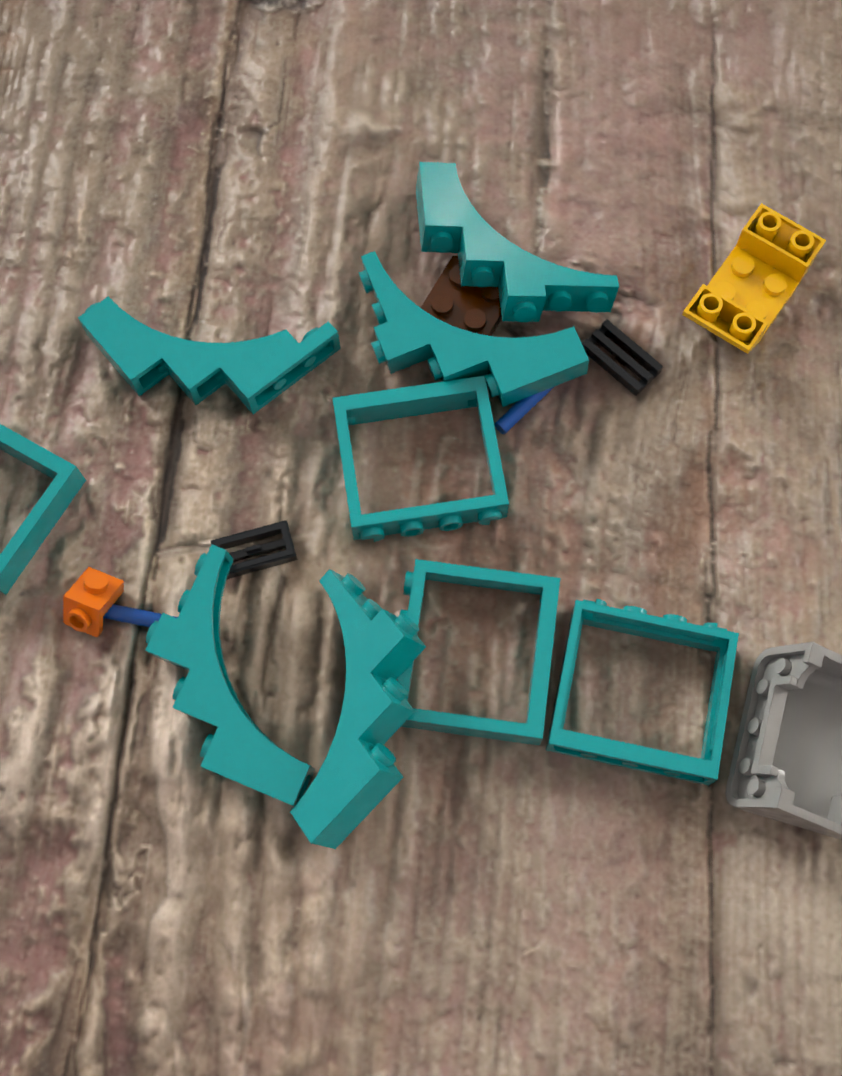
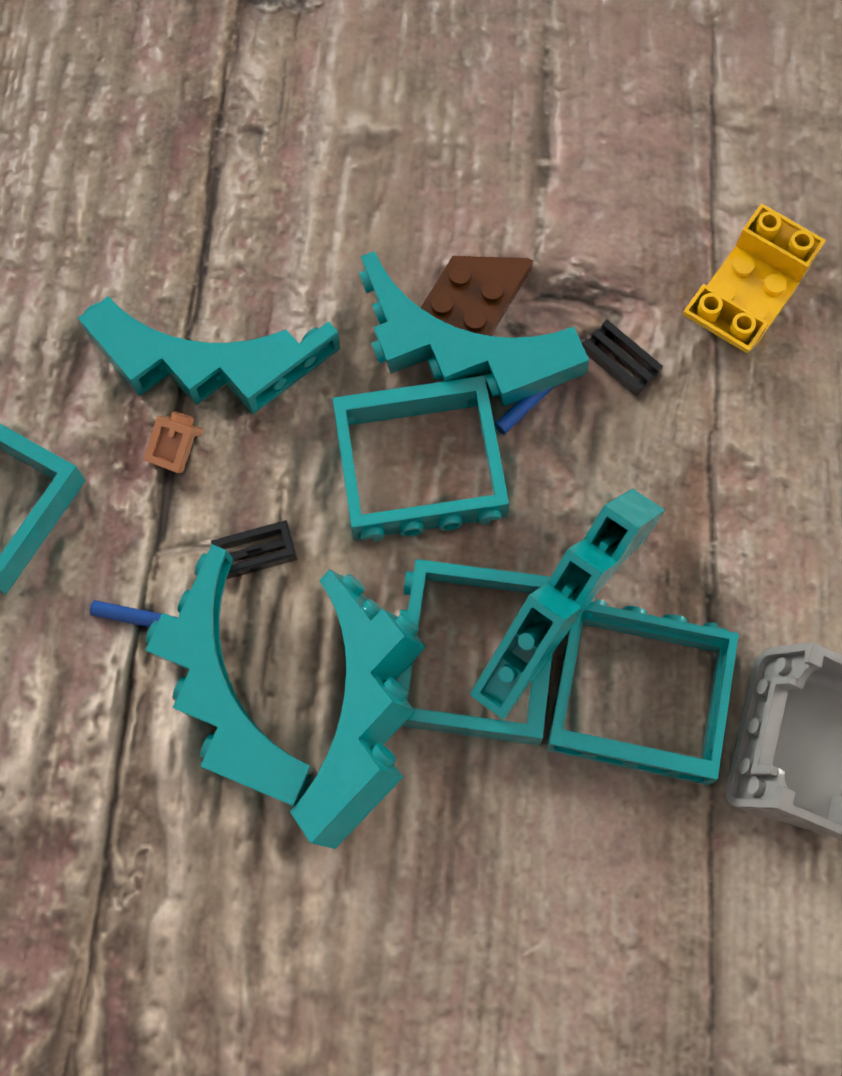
orange bracket [63,567,124,637] -> none
teal arch [416,162,619,323] -> none
none -> nougat bracket [143,411,204,473]
none -> teal arch [469,488,665,720]

